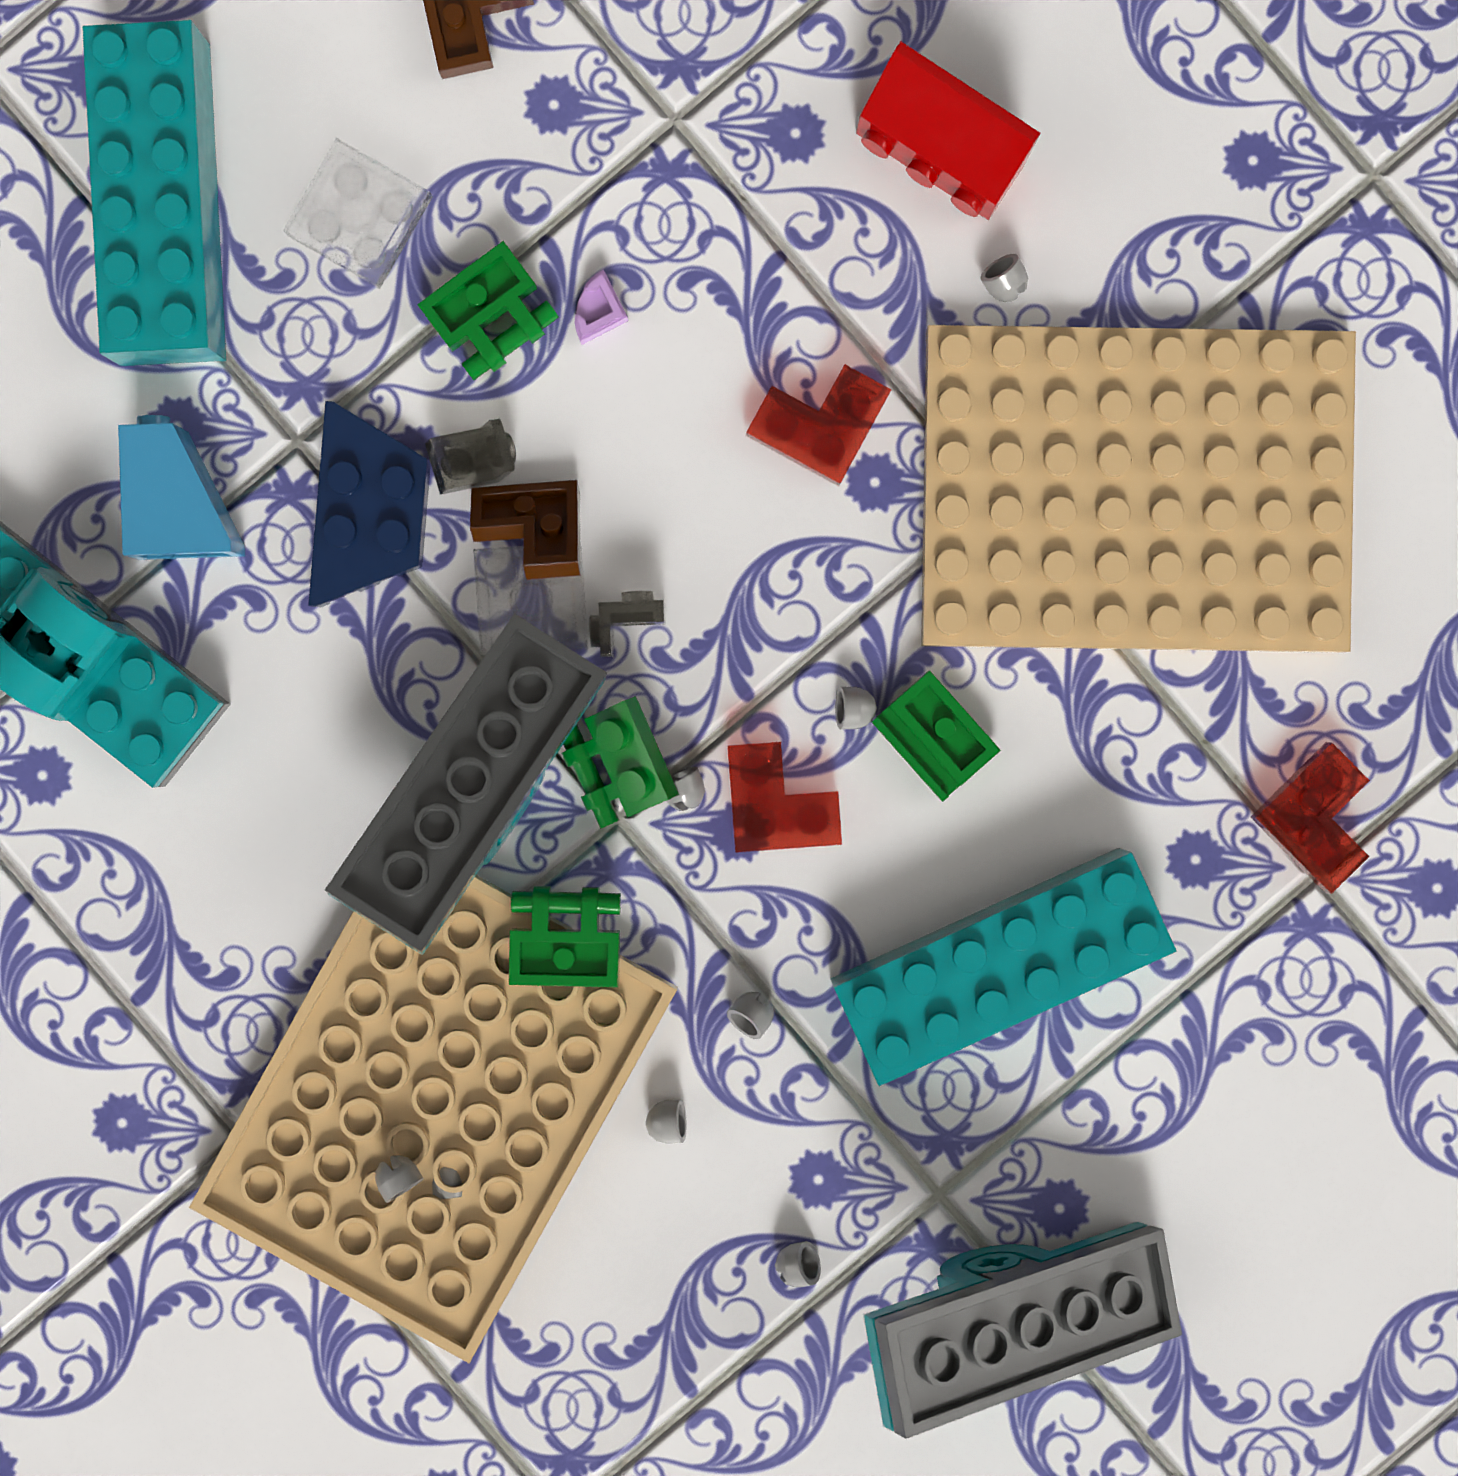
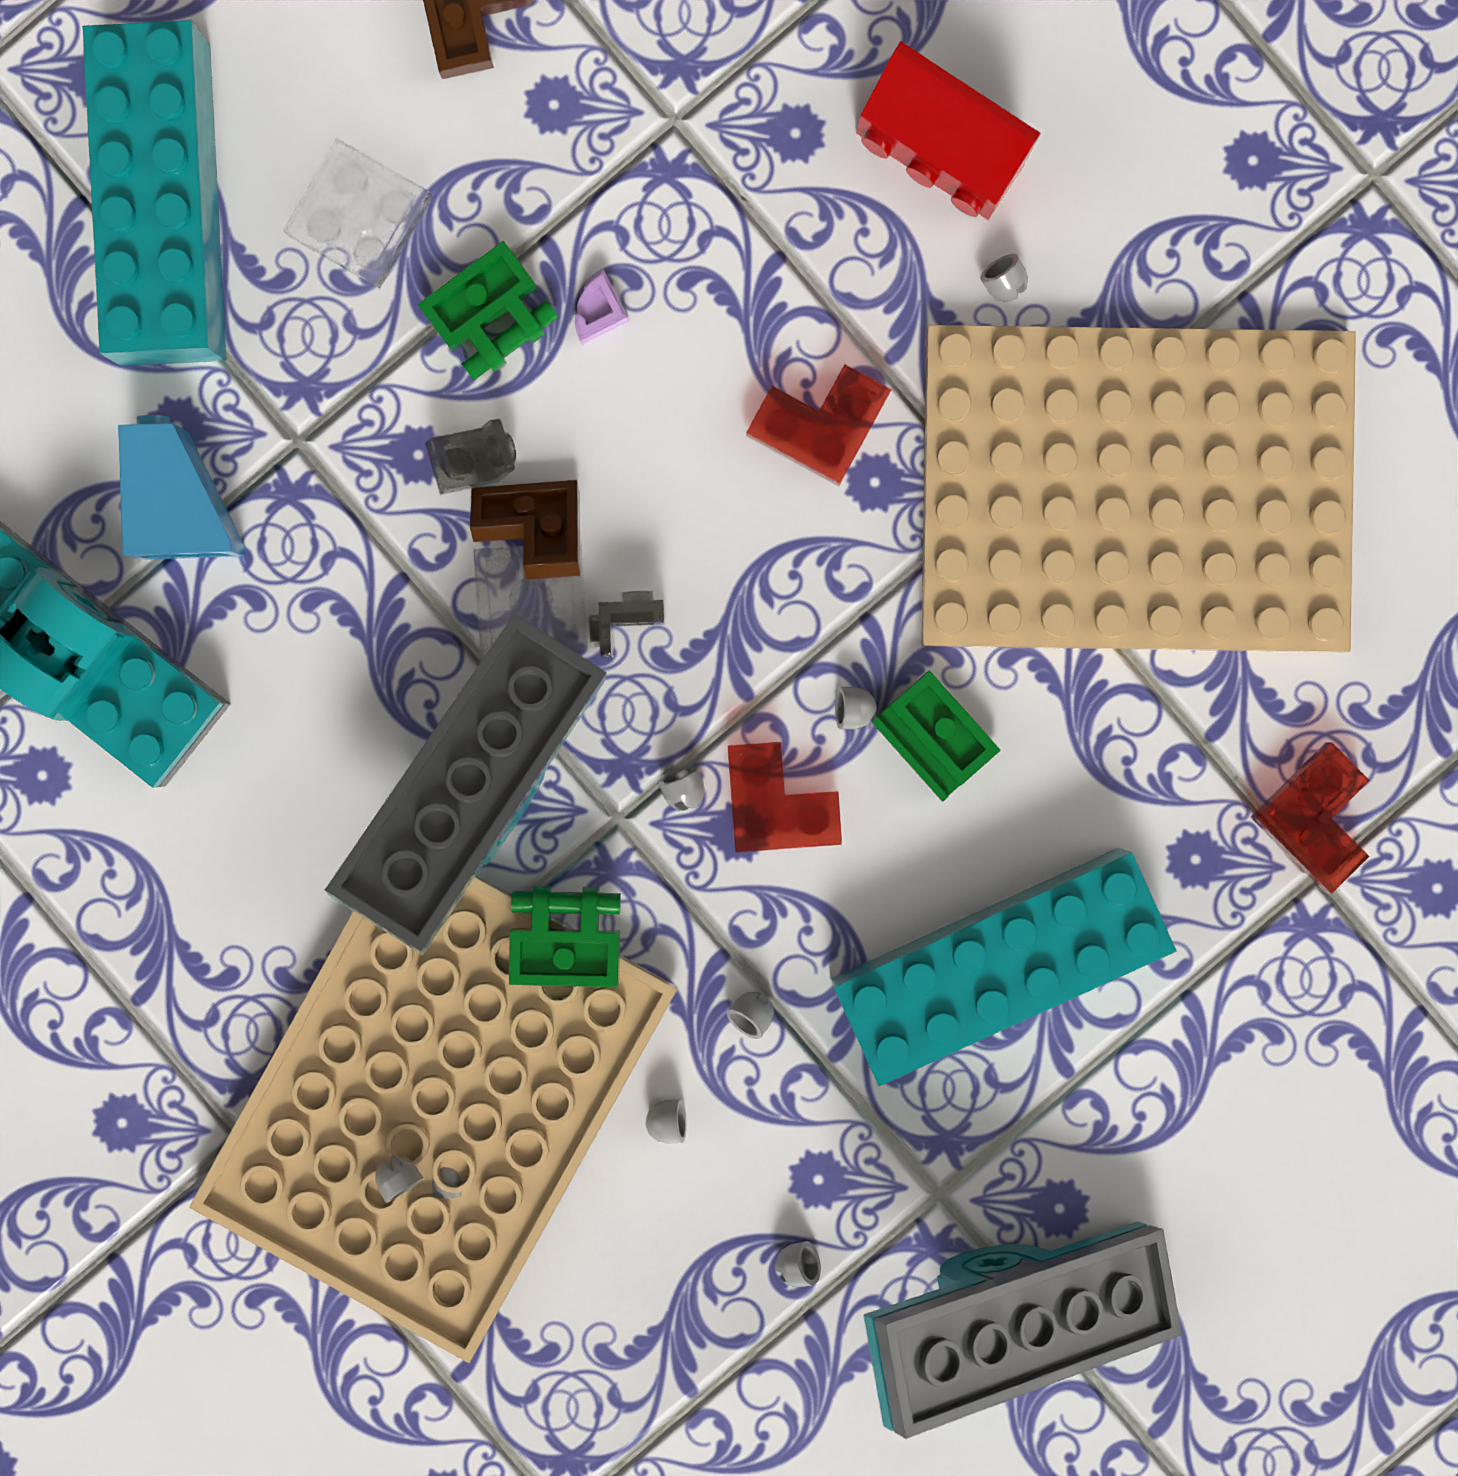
dark blue wing [308,401,431,608] -> none
green plate [561,696,679,829] -> none

